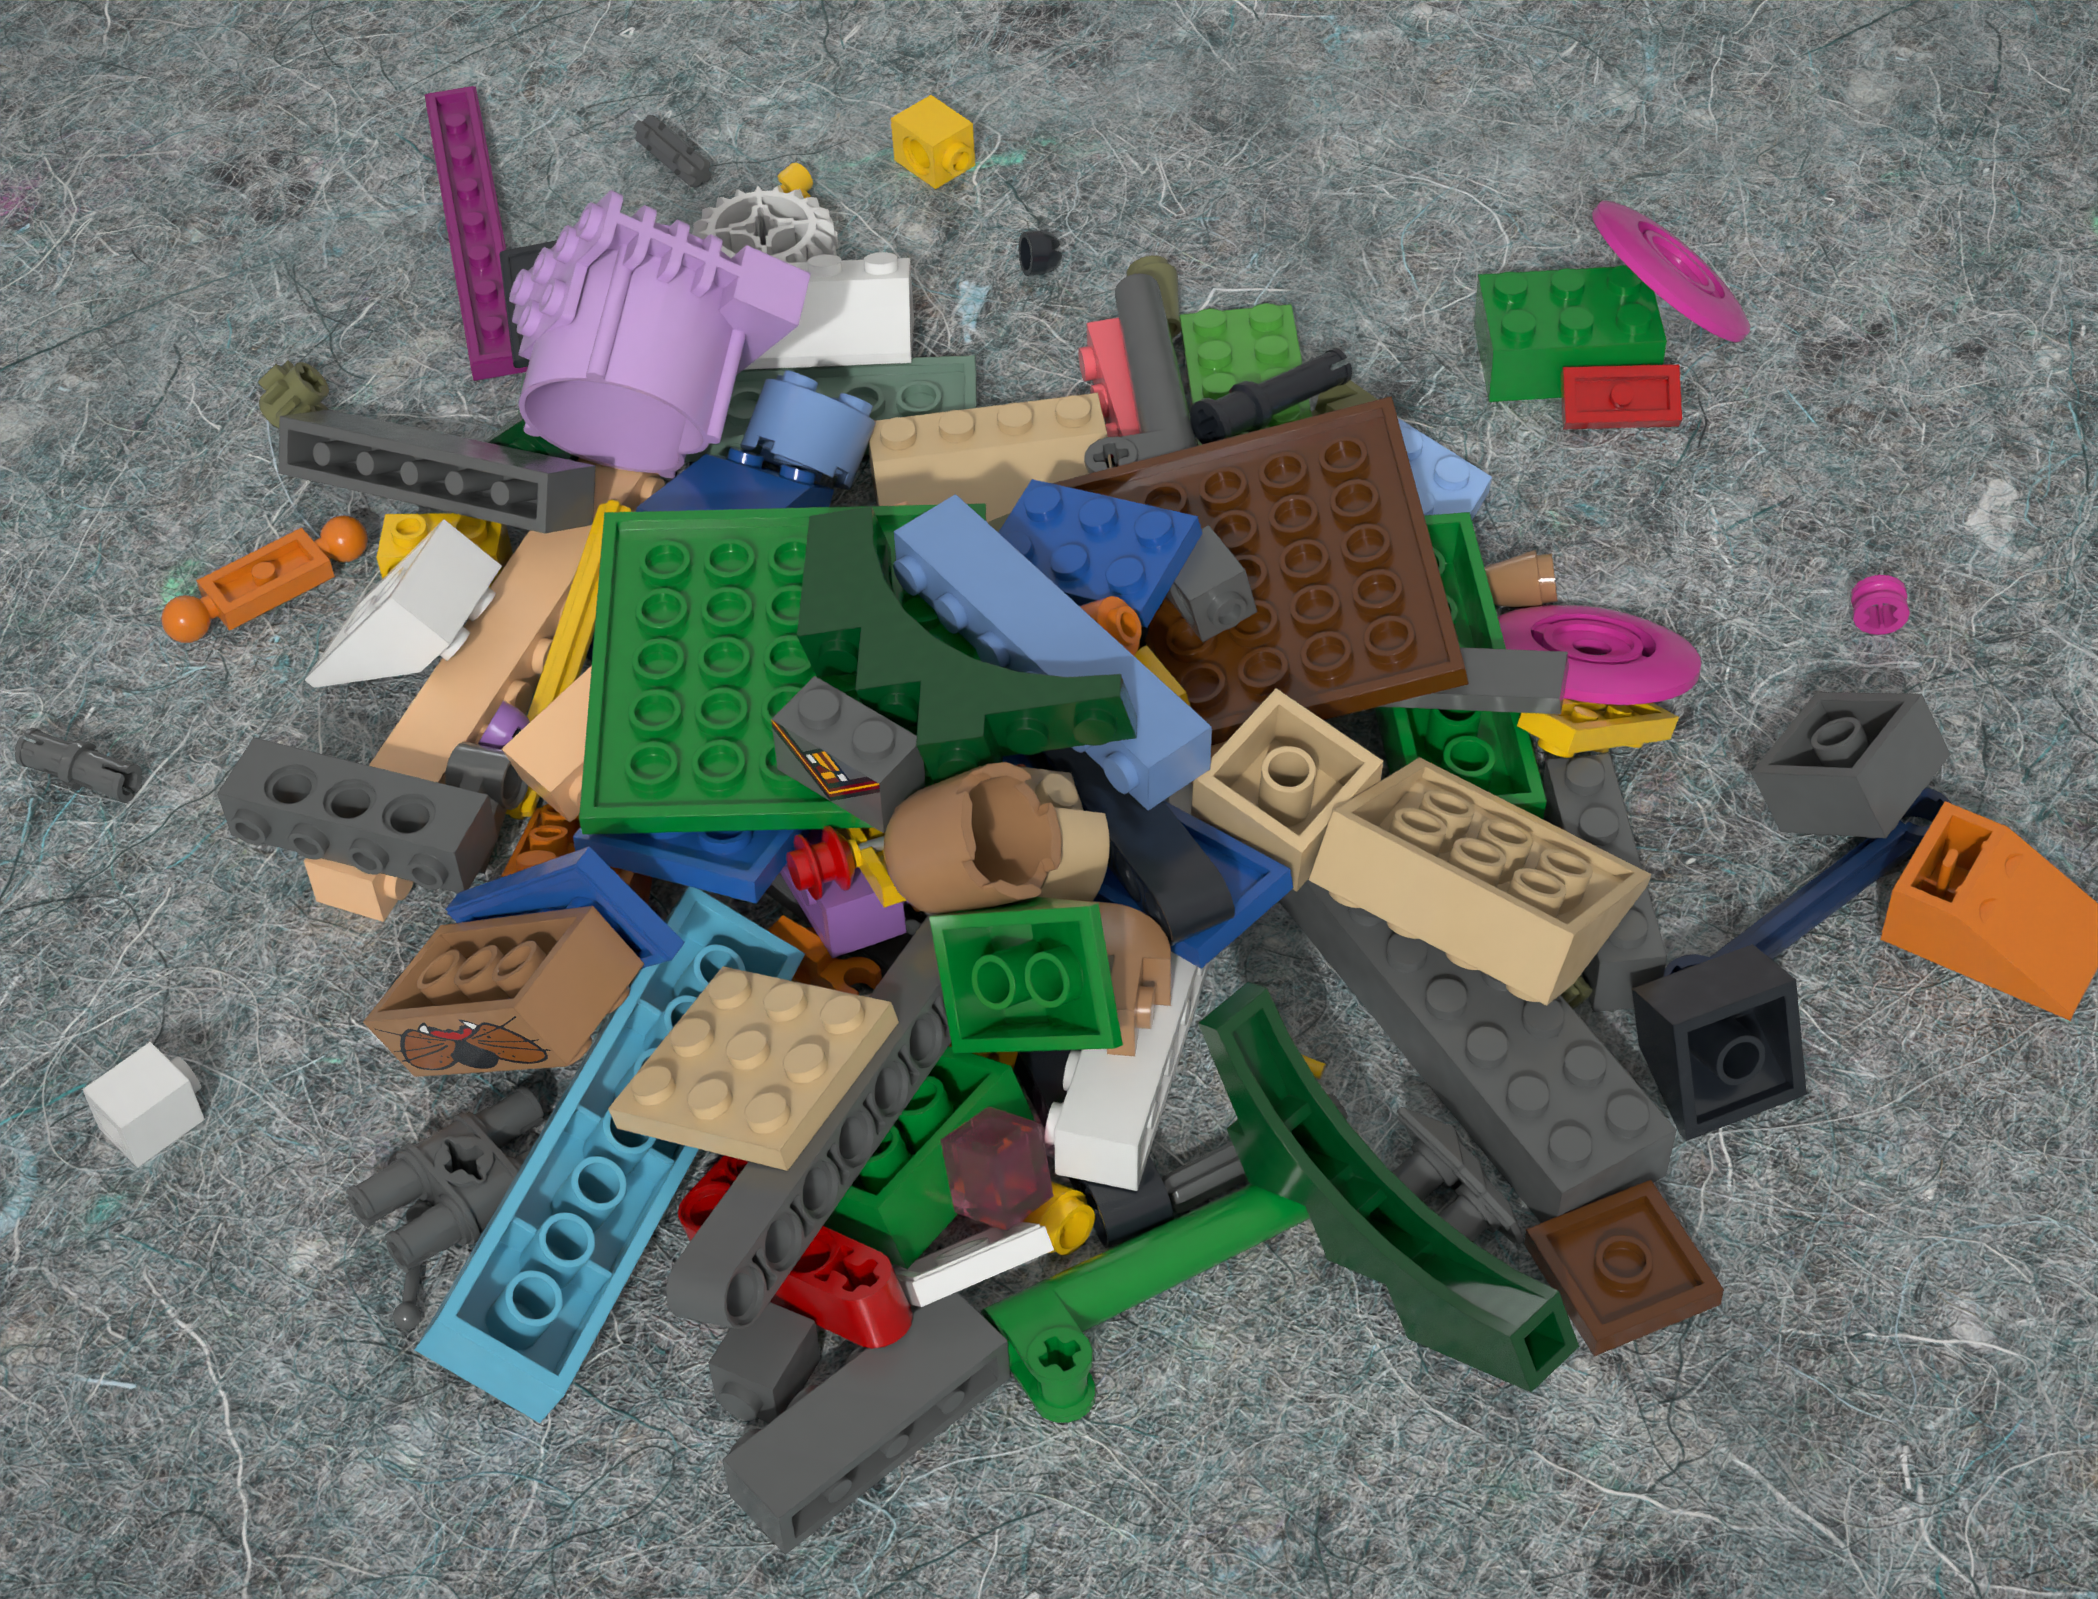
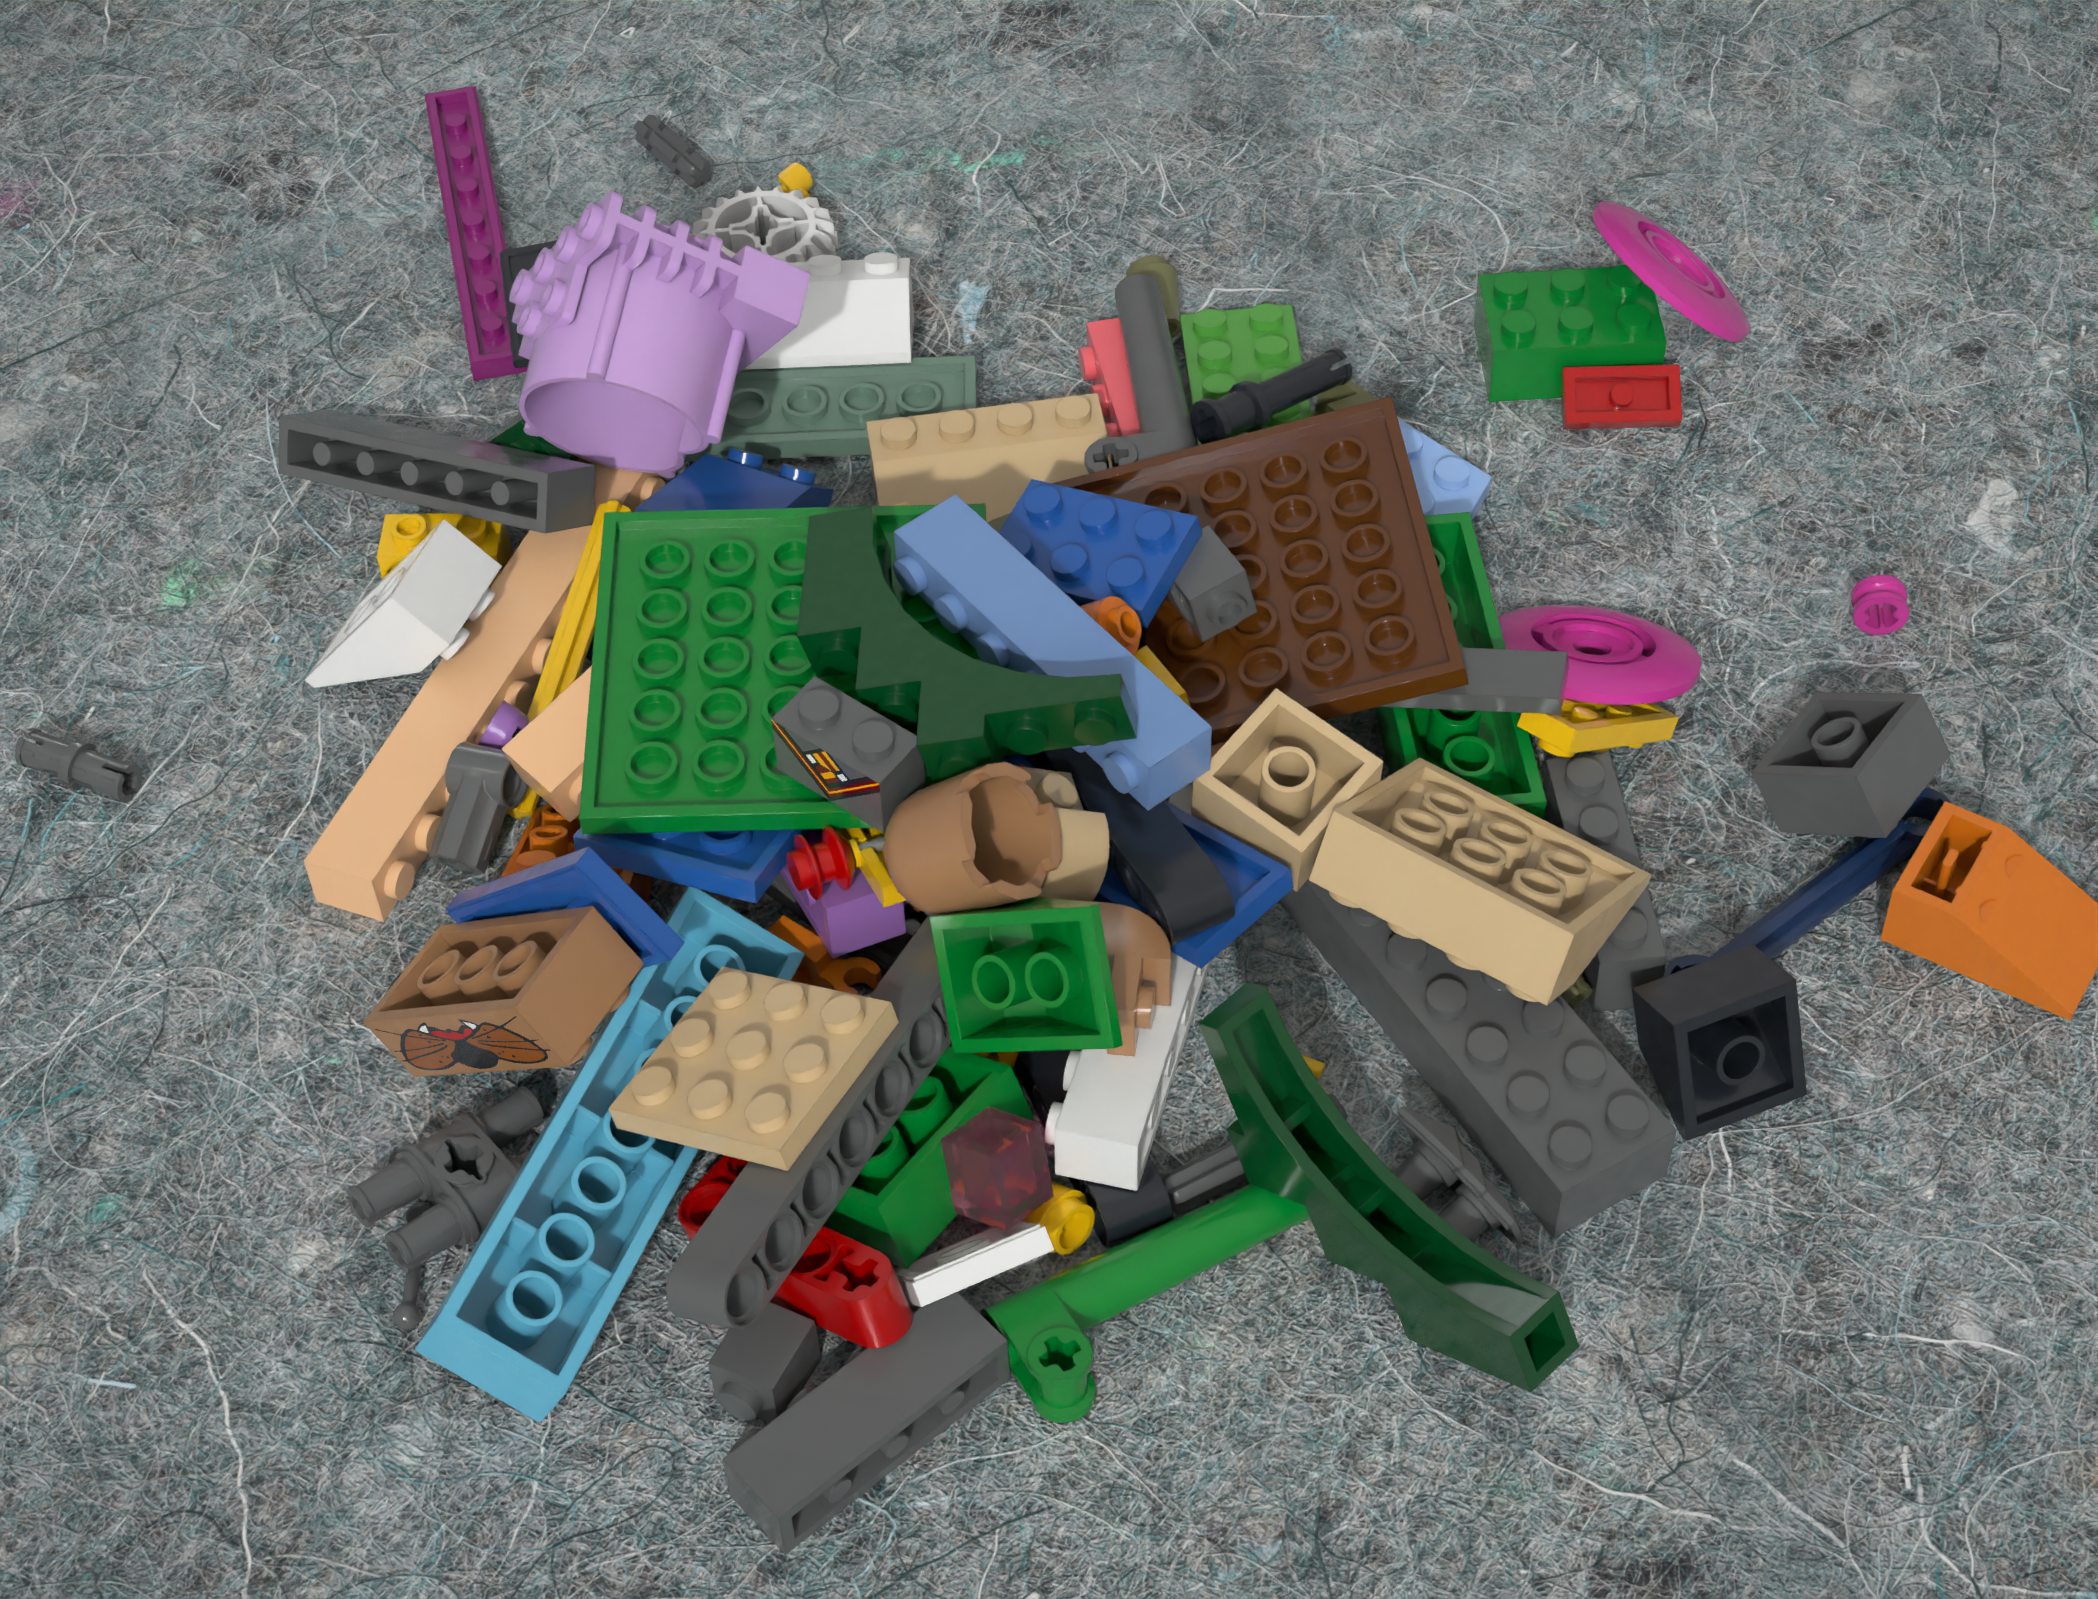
white brick [82,1042,205,1168] -> none
orange plate [161,515,368,643] -> none
dark grey brick [217,737,498,893] -> none
olive gear [258,360,329,429] -> none
medium blue brick [740,370,876,490] -> none
yellow brick [891,95,976,189] -> none
black hinge [1018,231,1062,276] -> none
medium nougat cone [1484,549,1558,608] -> none
reddish brown plate [1524,1180,1724,1356] -> none

